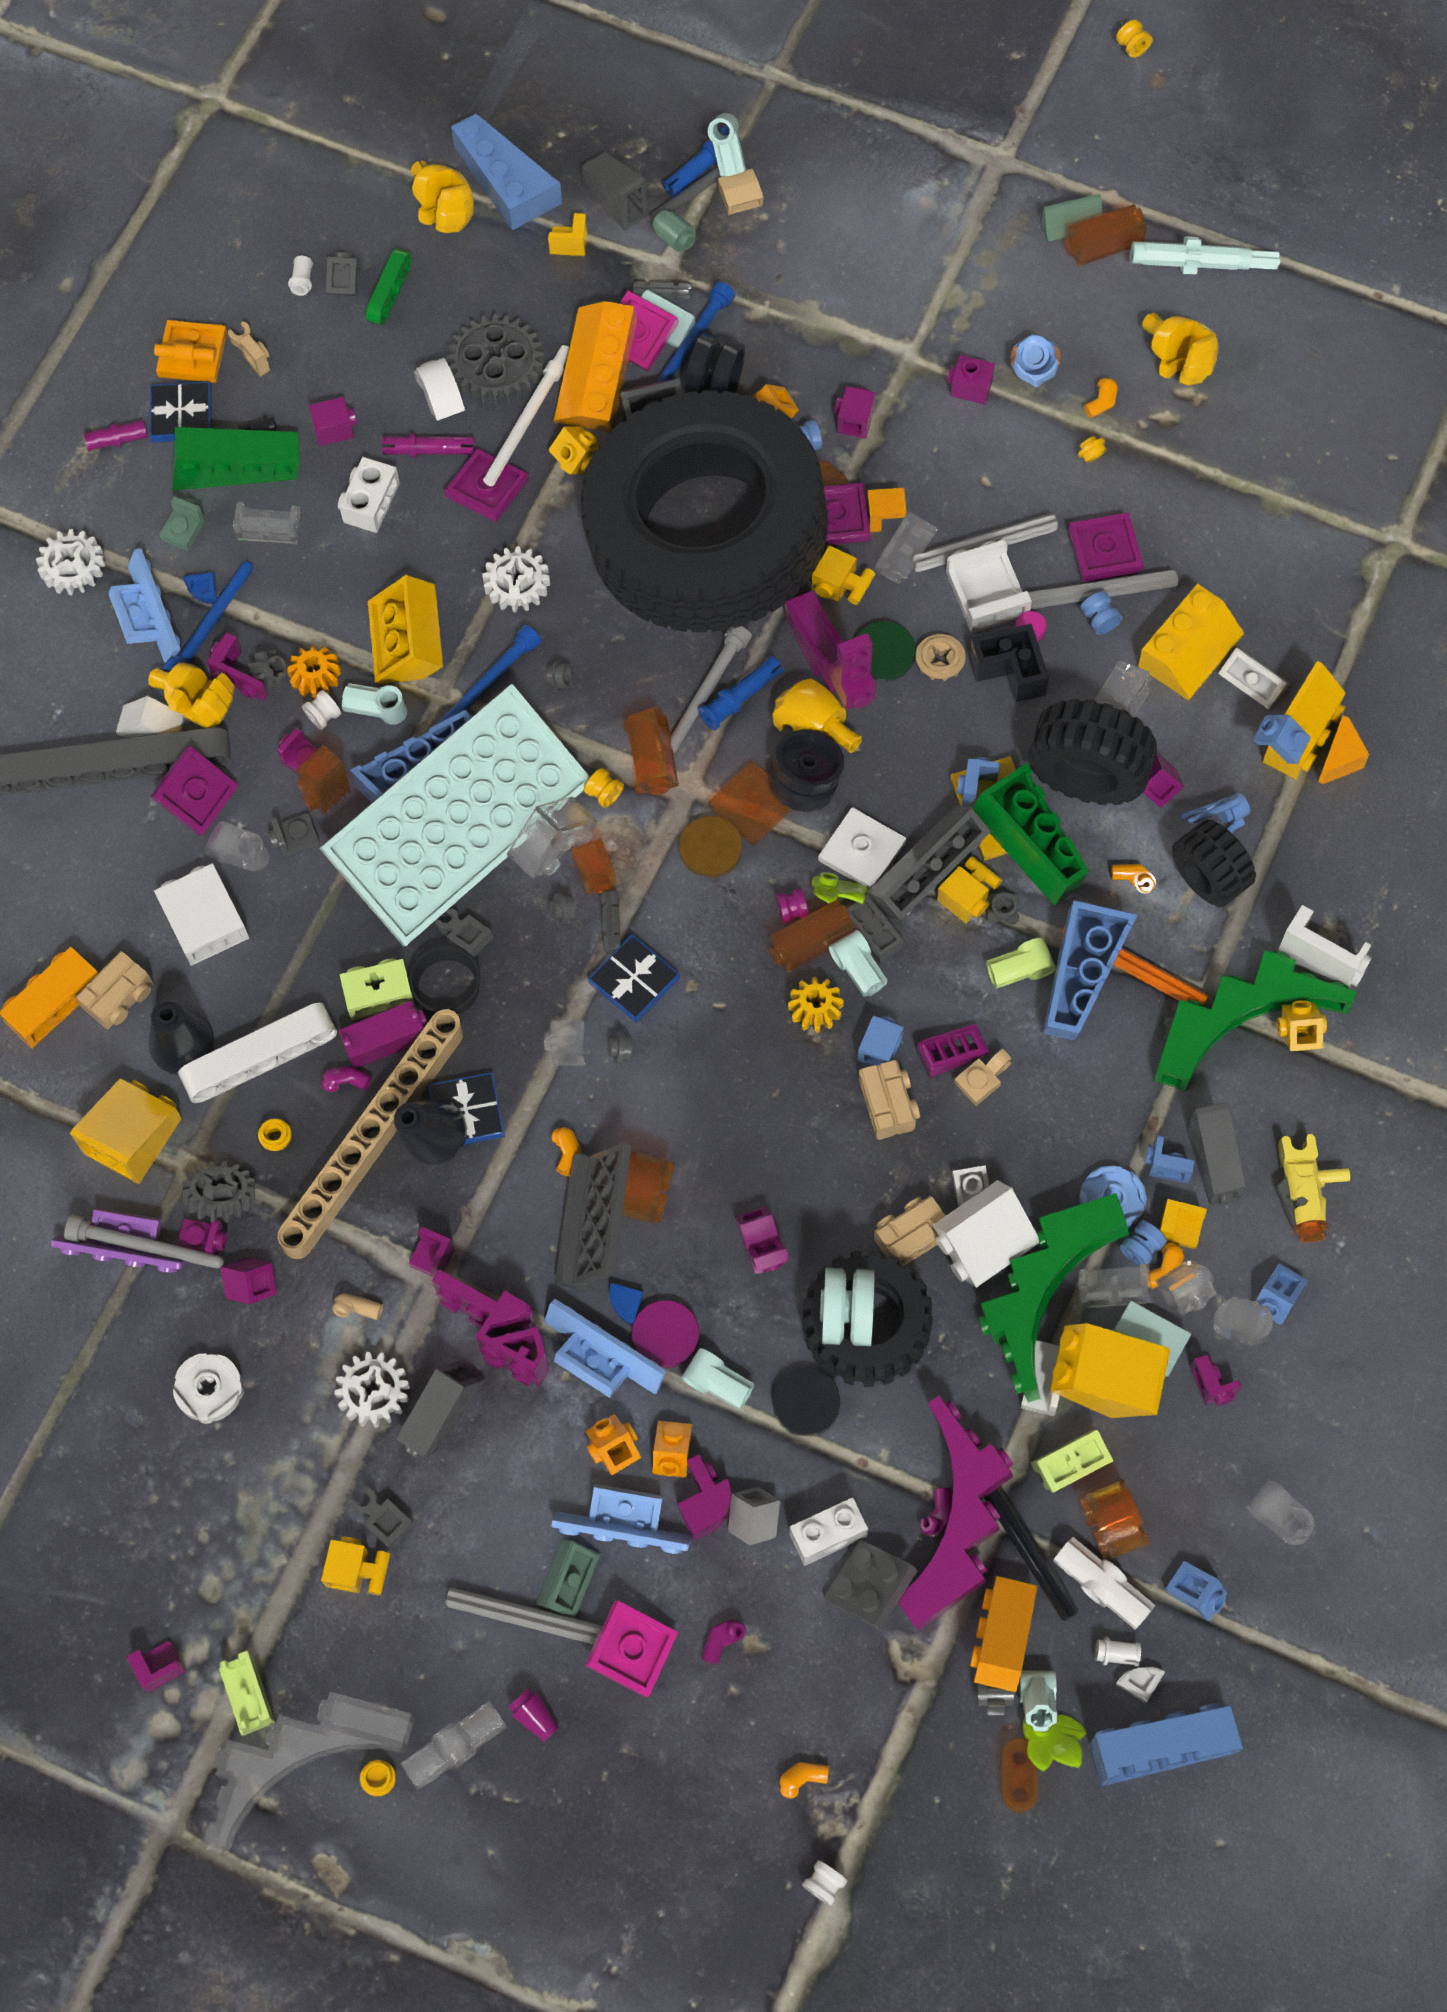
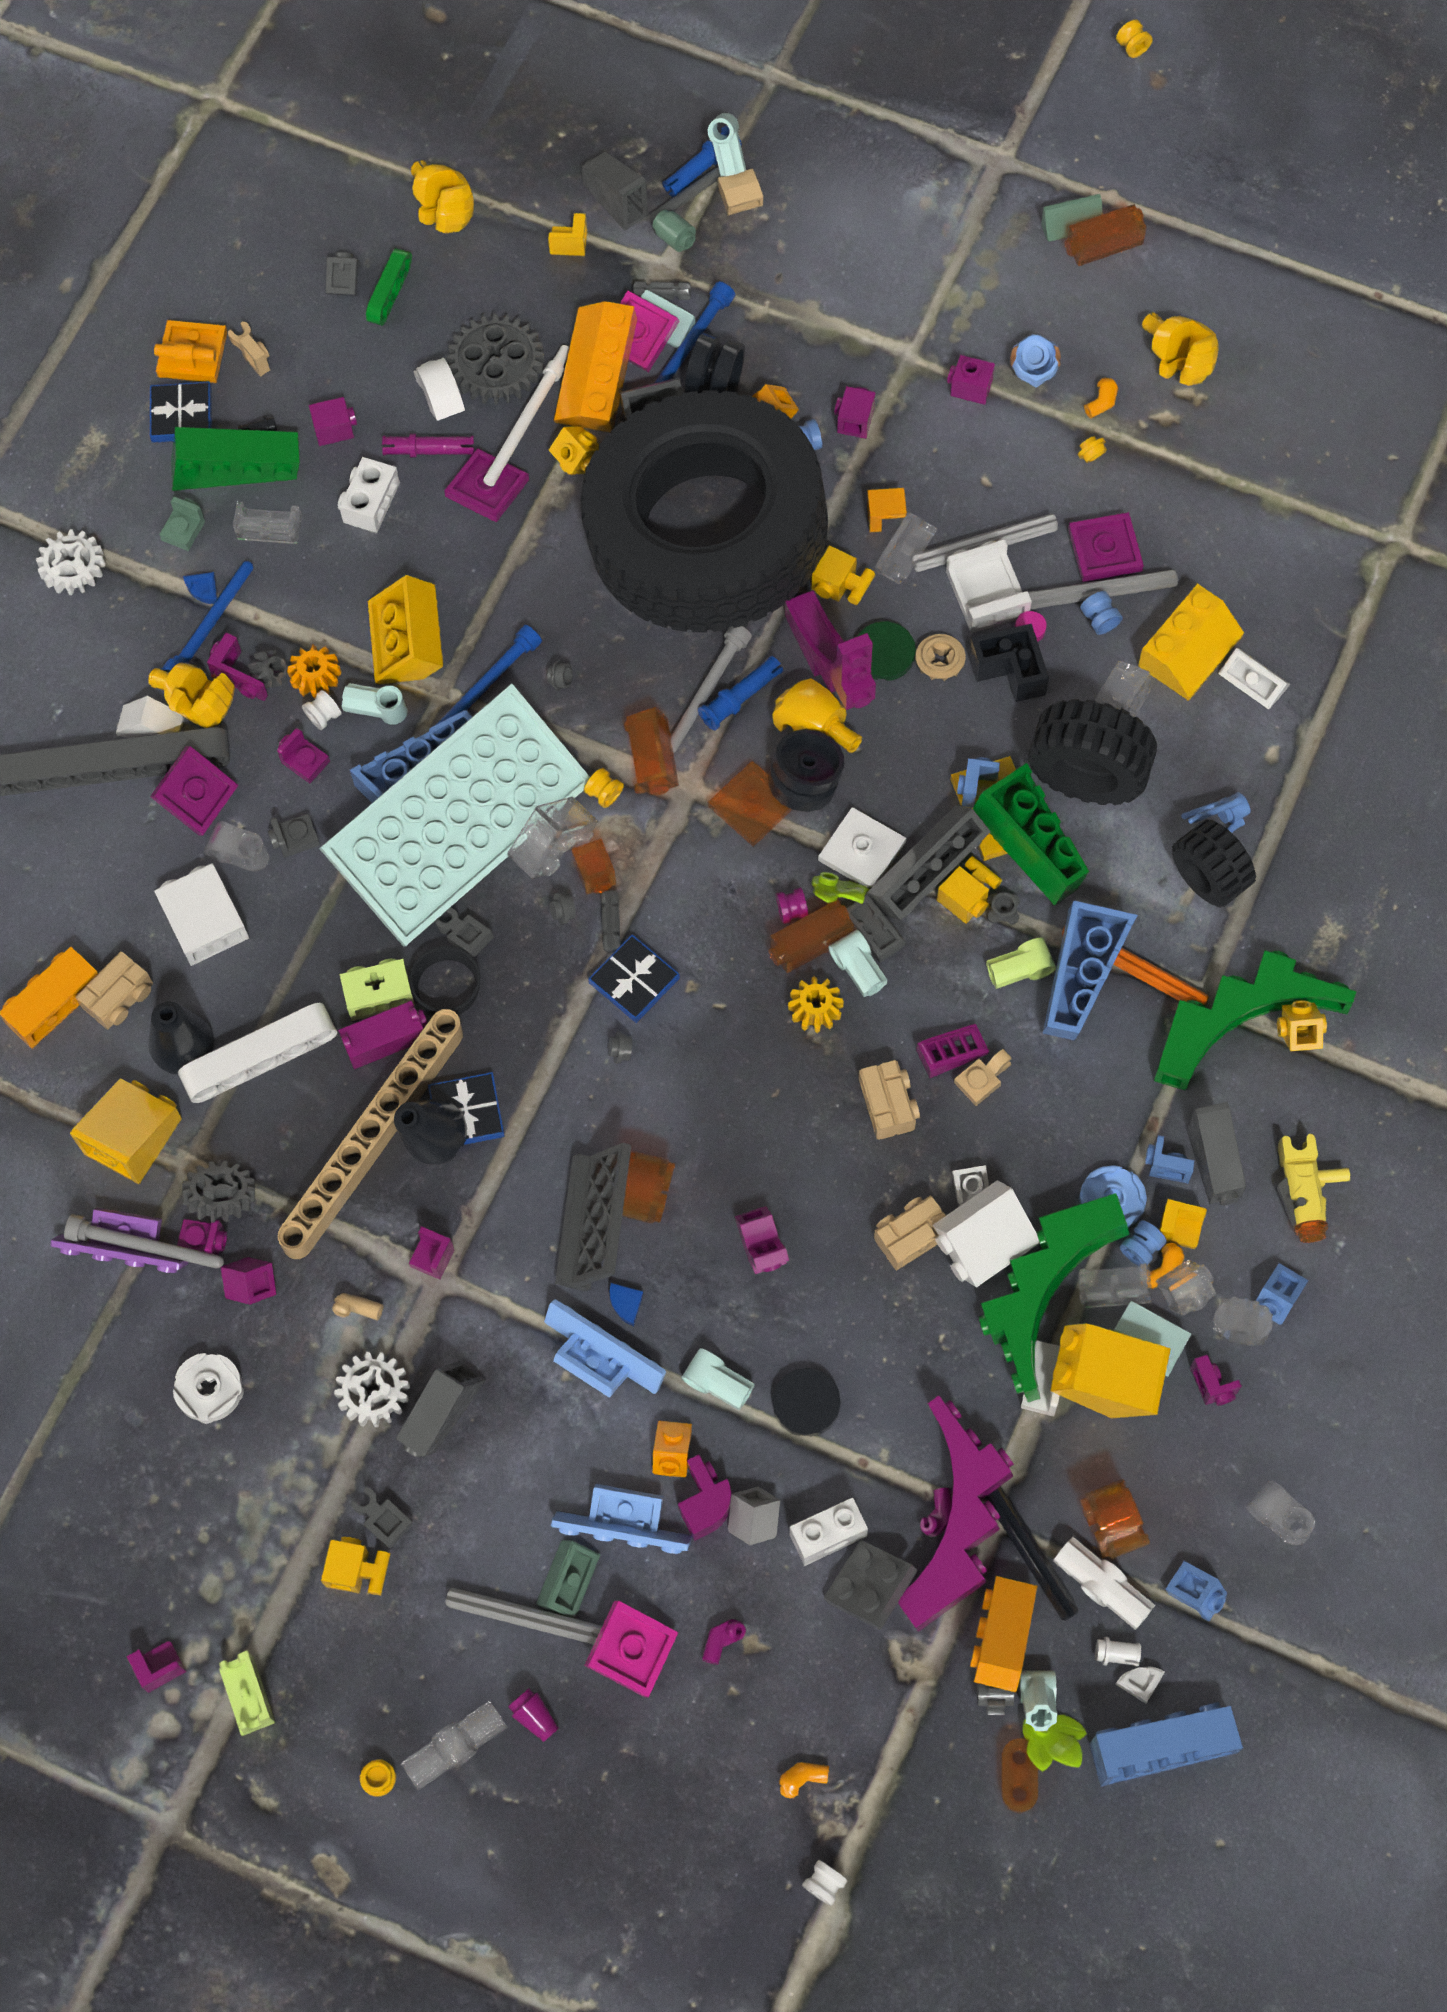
magenta pin [83,419,148,452] -> none
light blue bracket [108,548,180,663] -> none
clear arch [205,1691,415,1857] -> none
yellow plate [258,1118,292,1151] -> none
white pin [288,256,313,296] -> none
clear orange brick [295,745,351,814] -> none
magenta arm [321,1065,372,1092] -> none
magenta piece [432,1269,550,1387] -> none
medium blue wedge [451,114,563,230] -> none
white gear [482,546,550,612] -> none
clear brick [544,1021,586,1066] -> none
light orange arm [551,1127,581,1177] -> none
light orange brick [585,1414,641,1475] -> none
magenta tile [632,1301,699,1368] -> none
pearl gold tile [679,816,742,878] -> none
black tyre [803,1250,933,1387] -> none
clear orange tile [819,461,849,486] -> none
light aqua wheel [820,1267,874,1346] -> none
magenta plate [824,482,871,546] -> none
medium blue brick [858,1015,904,1066] -> none
yellowish green hinge [1030,1430,1113,1493] -> none
light orange arm [1111,864,1156,893] -> none
light aqua piece [1130,236,1280,275] -> none
magenta panel [1143,753,1184,808] -> none
medium blue bracket [1253,715,1311,764] -> none
yellow slope [1263,661,1346,780] -> none
white panel [1278,905,1372,987] -> none
light orange slope [1318,715,1370,784] -> none

